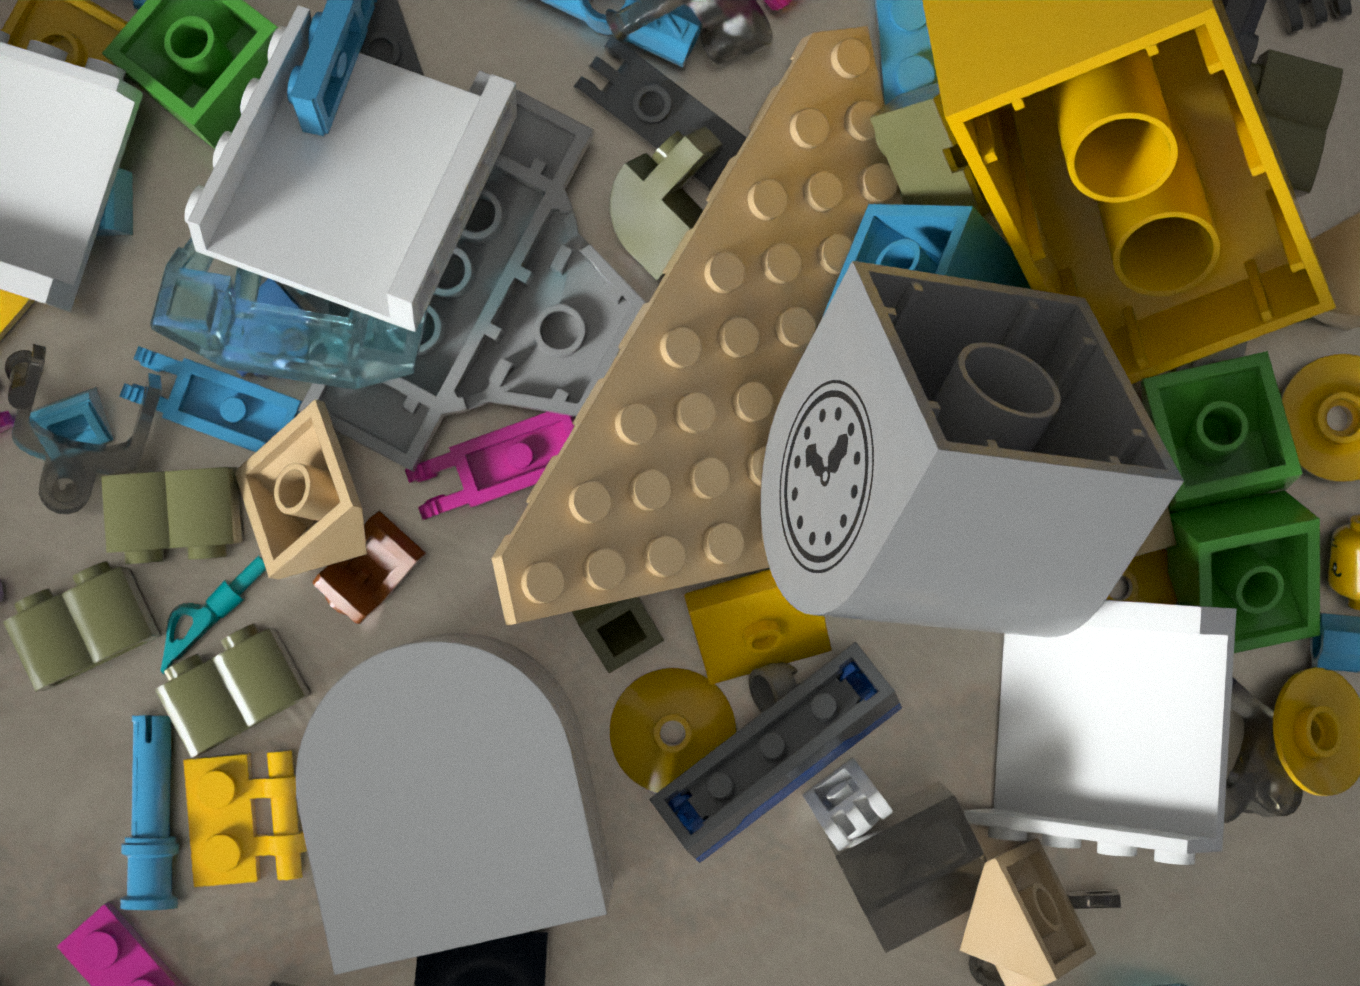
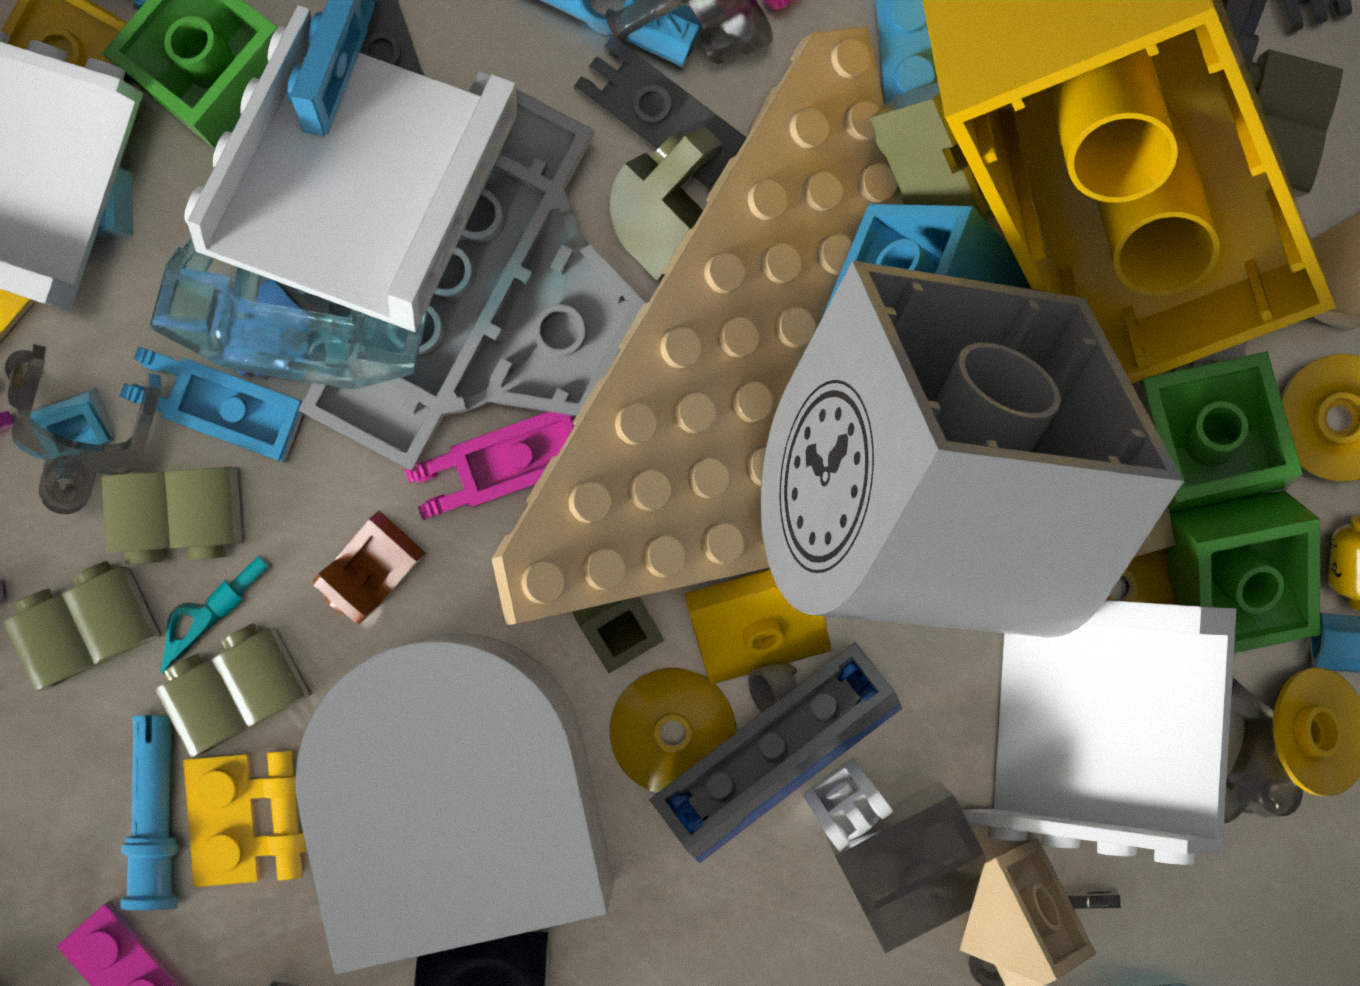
tan slope [234,399,367,580] -> none

